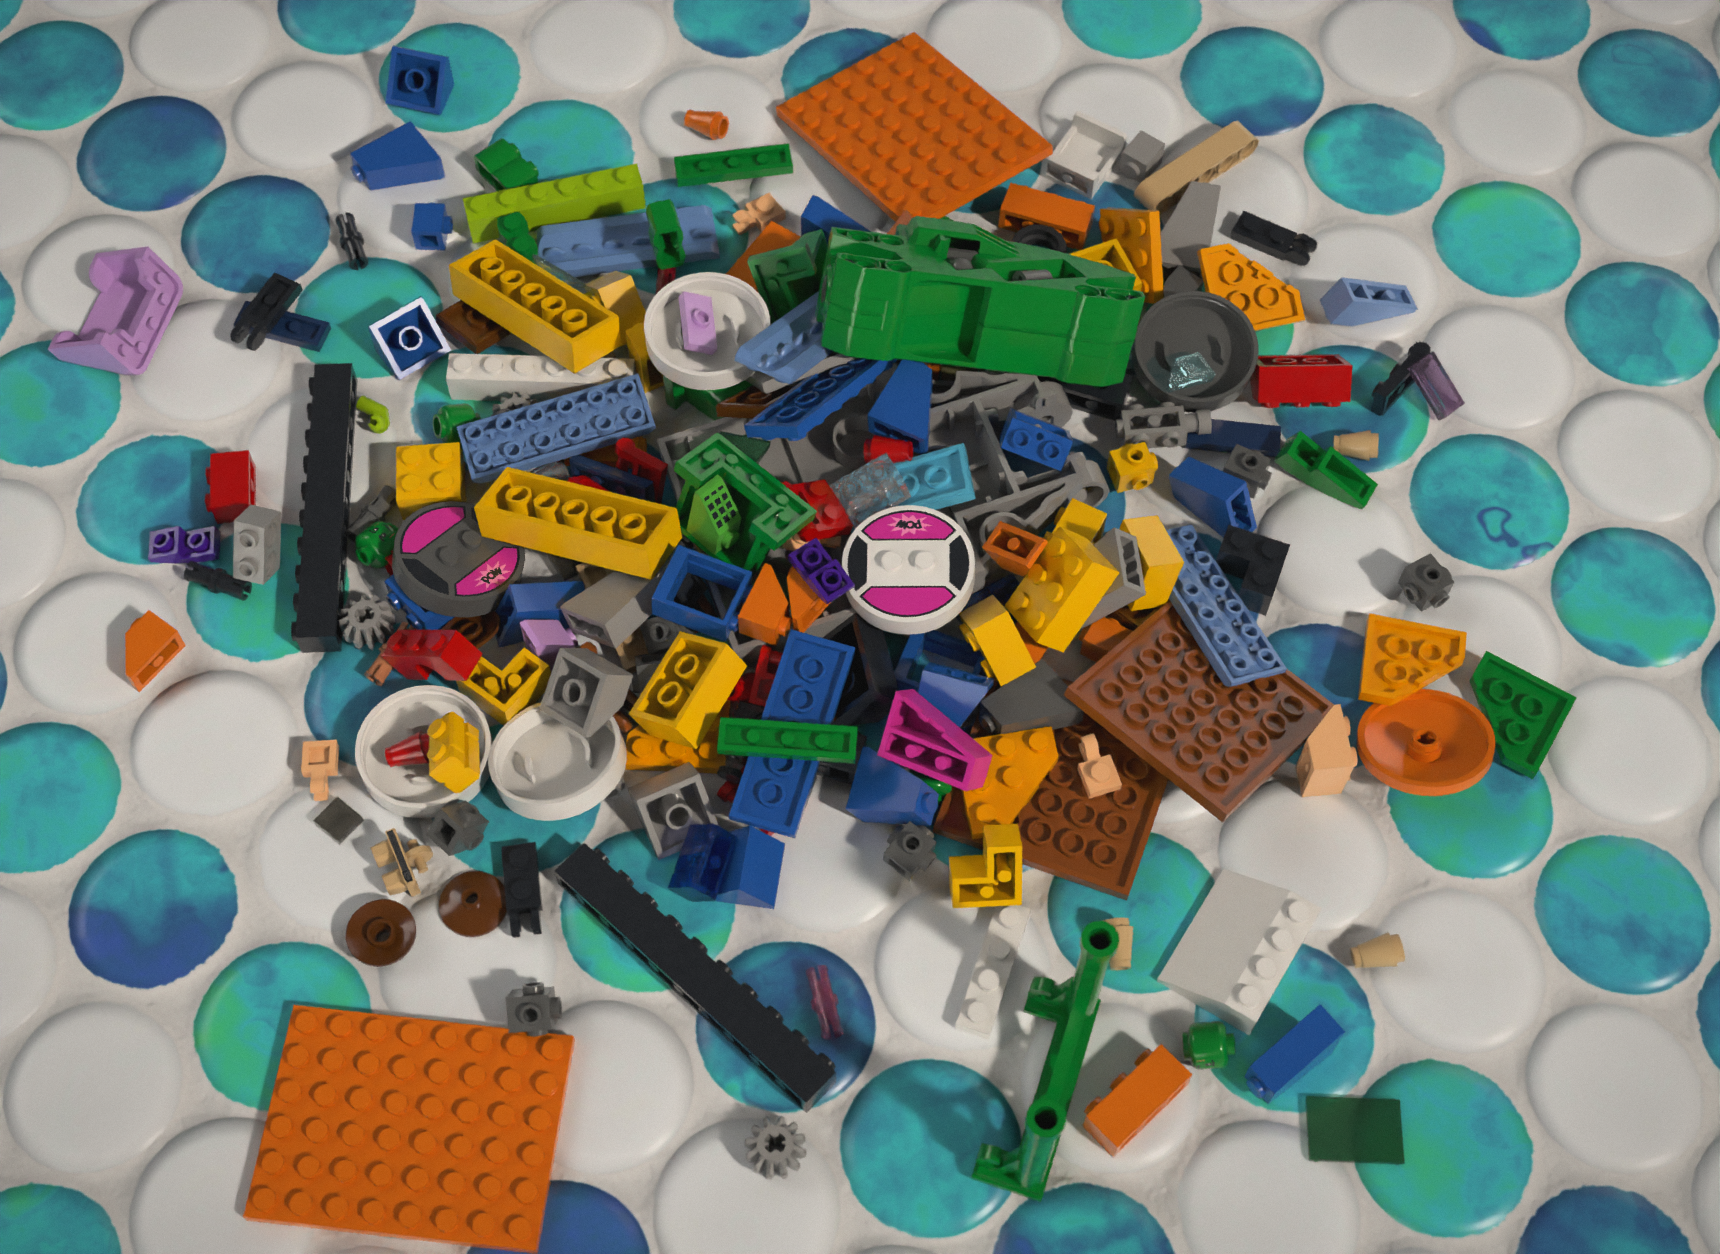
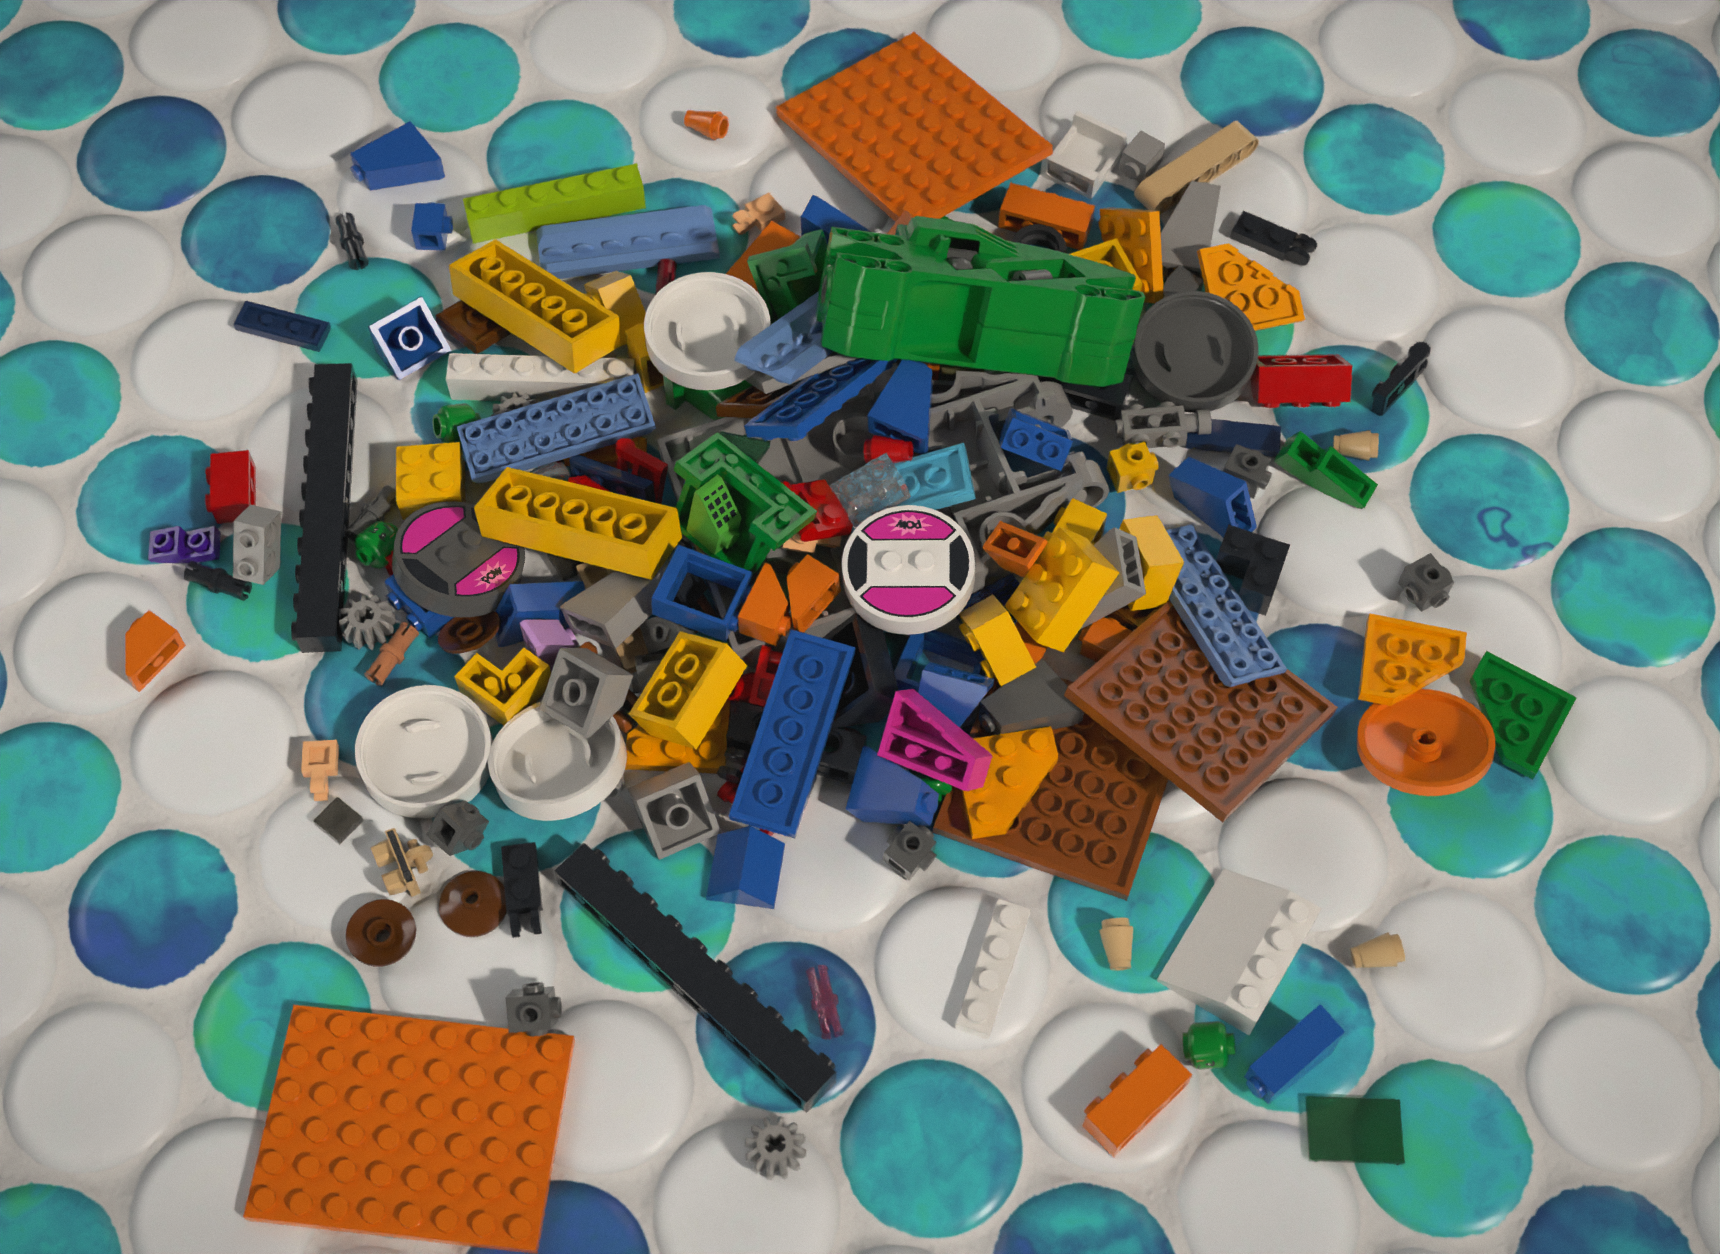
lavender windscreen [48,246,183,376] -> none
black hinge [230,273,303,351] -> none
lime arm [356,396,390,434] -> none
red arch [381,630,483,681] -> none
blue slope [385,46,455,115] -> none
red cone [385,731,429,767] -> none
yellow brick [427,712,480,794] -> none
green brick [473,138,539,191] -> none
green brick [497,212,540,267] -> none
clear light blue dish [532,254,586,288] -> none
green brick [646,199,685,270] -> none
clear blue brick [668,823,737,902] -> none
green plate [674,143,793,187] -> none
lavender plate [679,291,717,355] -> none
green plate [717,717,858,764] -> none
dark purple slope [788,538,855,604] -> none
yellow brick [949,824,1022,908] -> none
green arch [971,921,1119,1202] -> none
light nougat plate [1077,733,1122,798] -> none
clear light blue tile [1166,352,1216,393] -> none
light nougat slope [1295,704,1357,797] -> none
medium blue slope [1320,277,1418,326] -> none
clear purple tile [1407,351,1465,421] -> none

